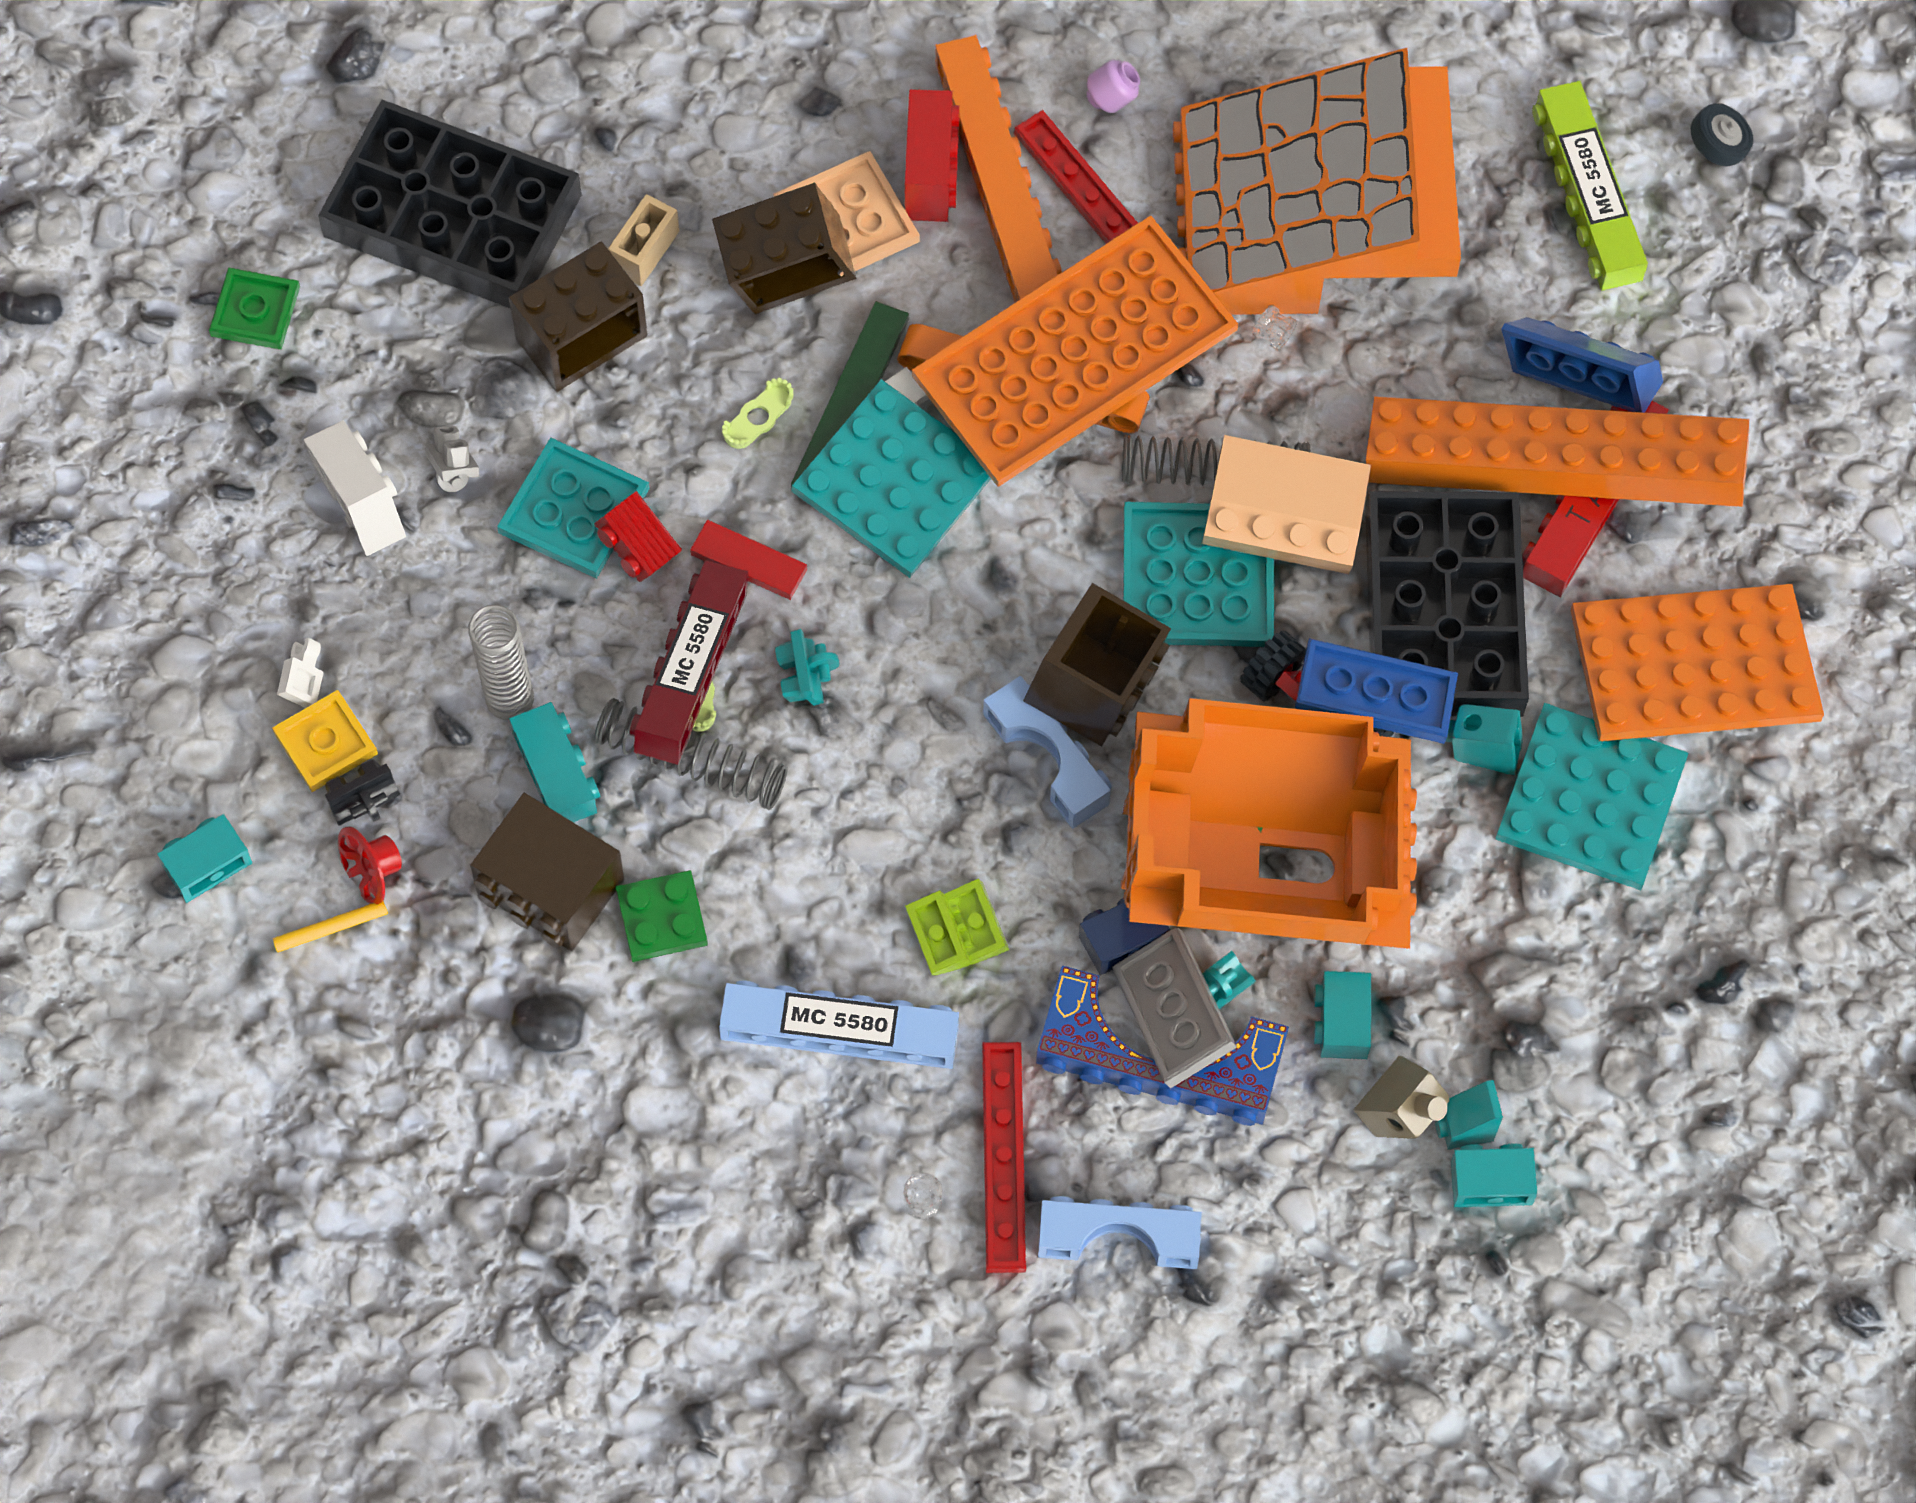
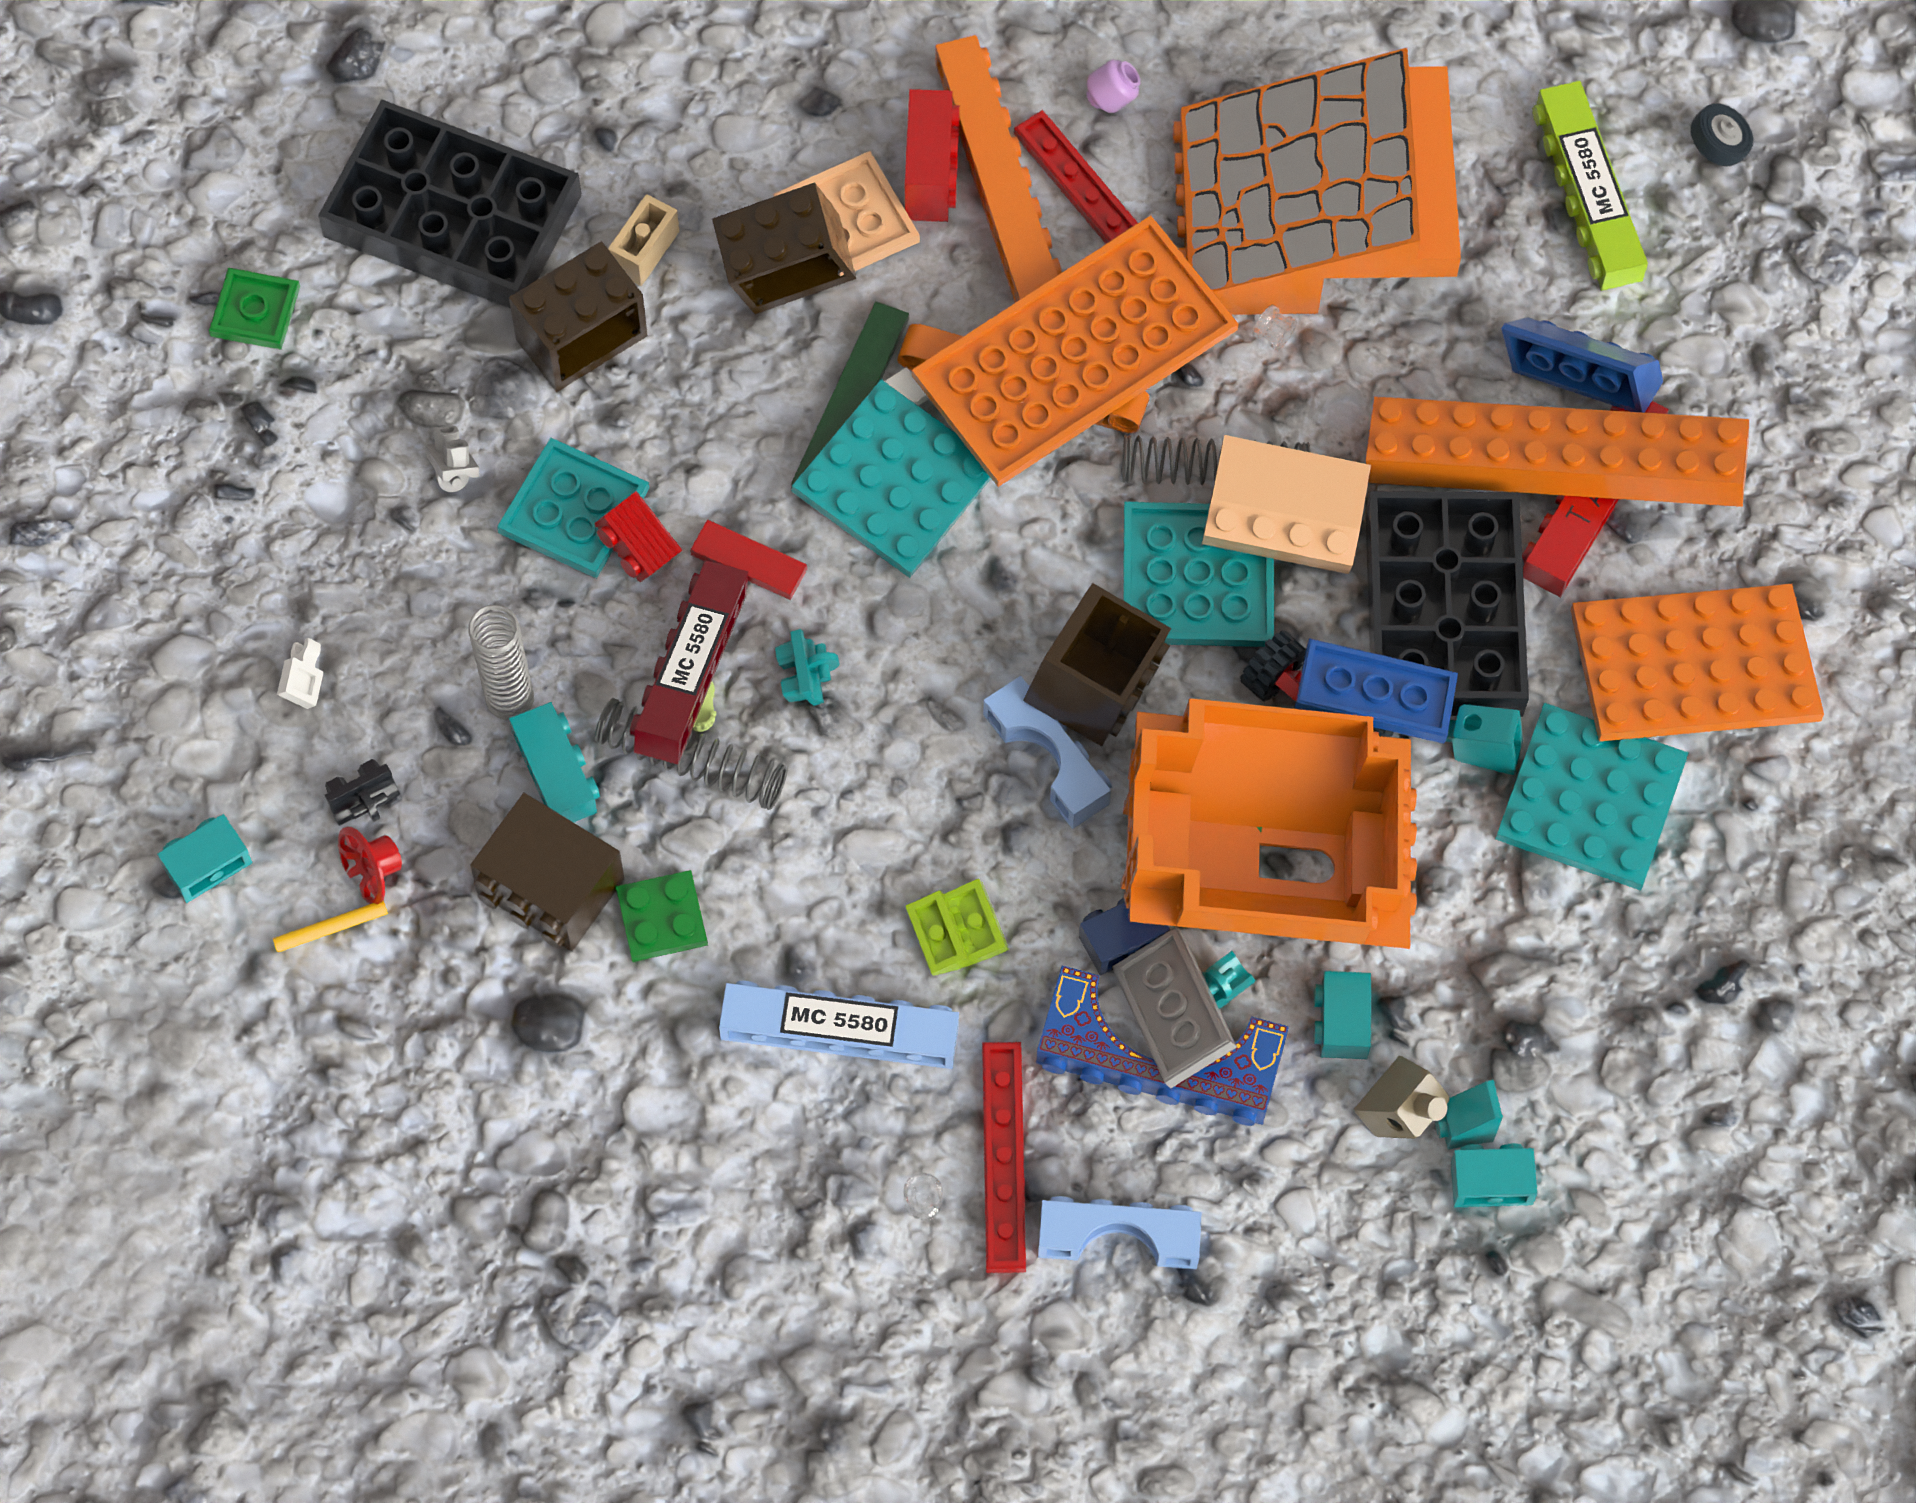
yellow plate [272,690,378,792] -> none
white wedge [304,420,406,556] -> none
yellowish green piece [722,378,794,449] -> none

